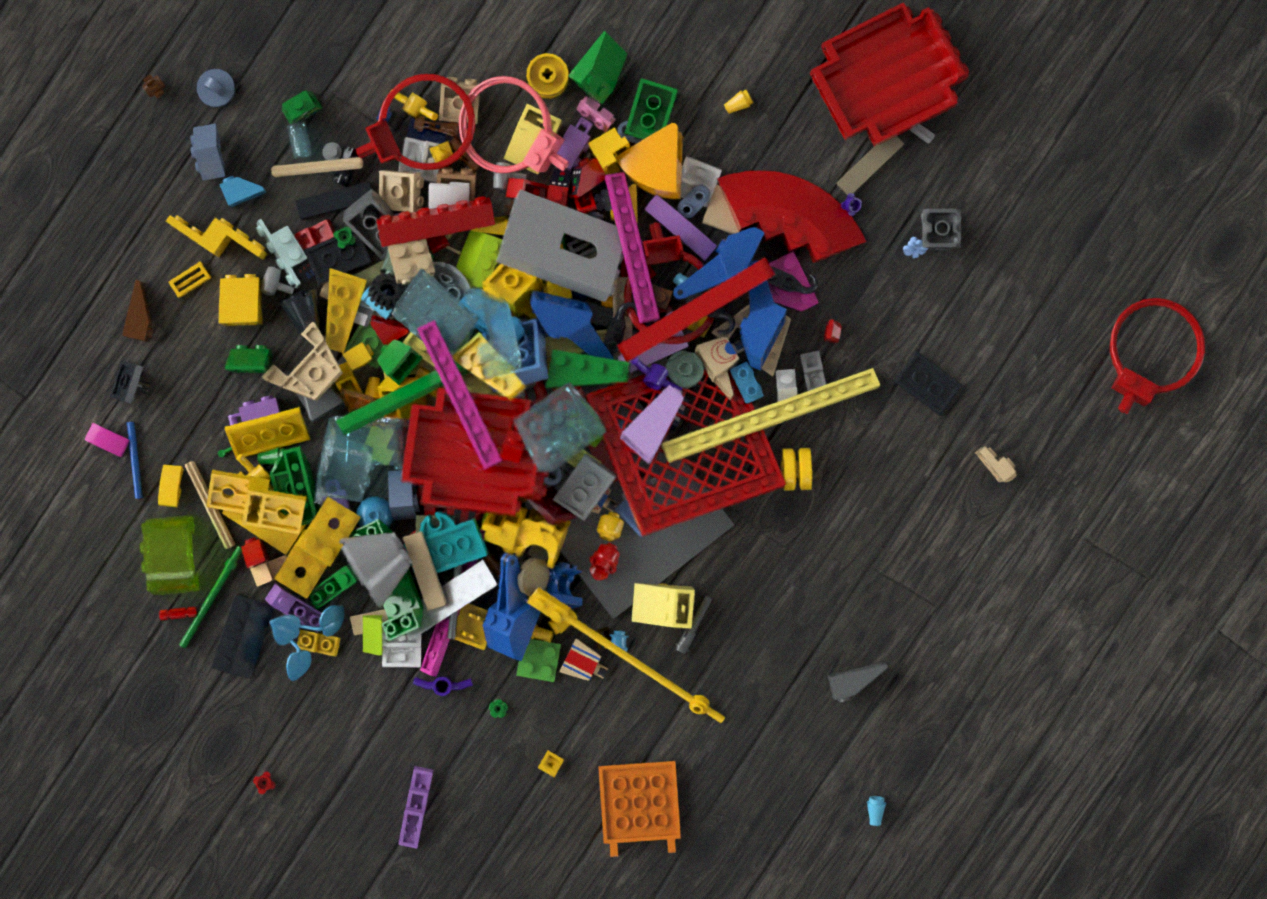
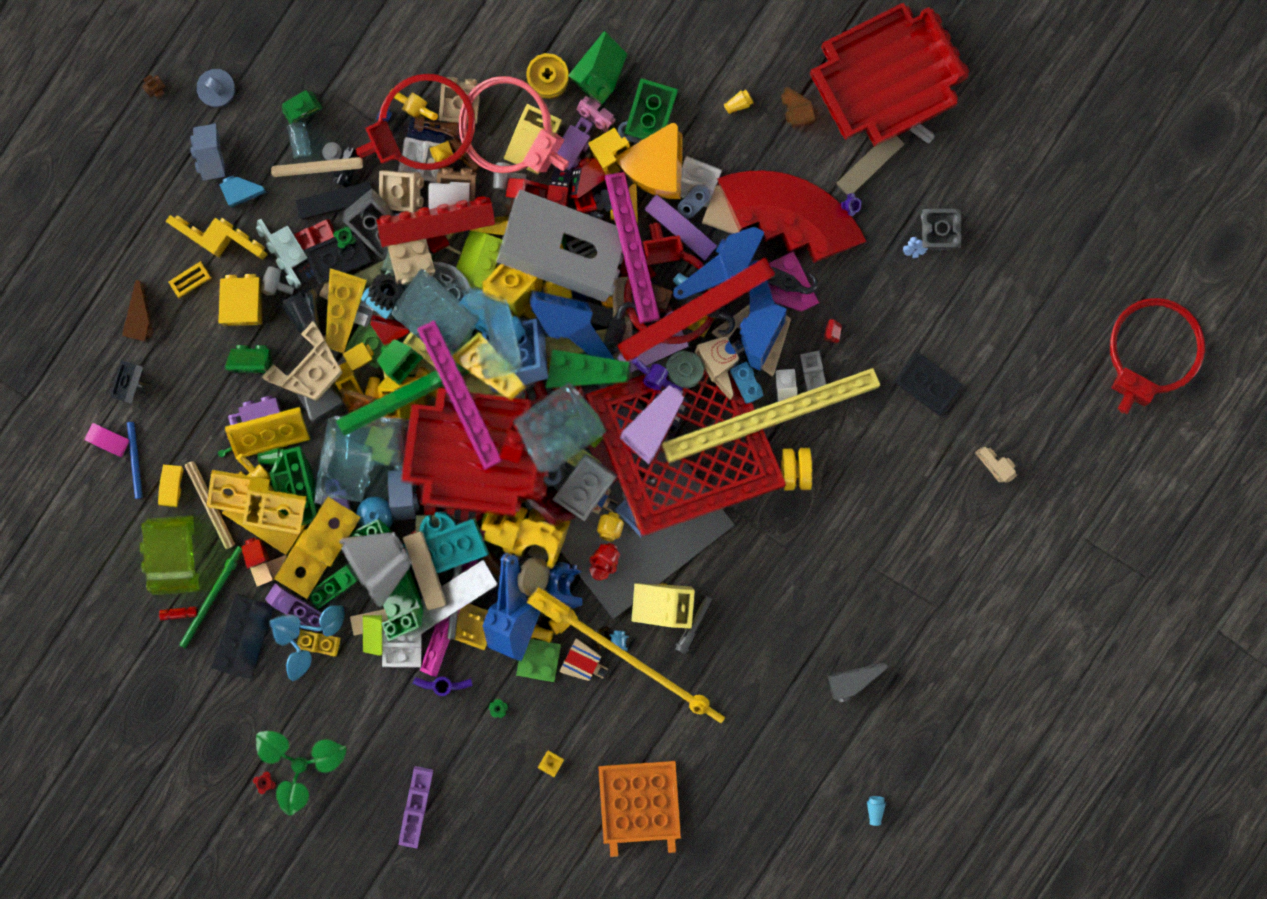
none -> green plant [256,731,347,816]
none -> clear orange slope [781,87,815,128]

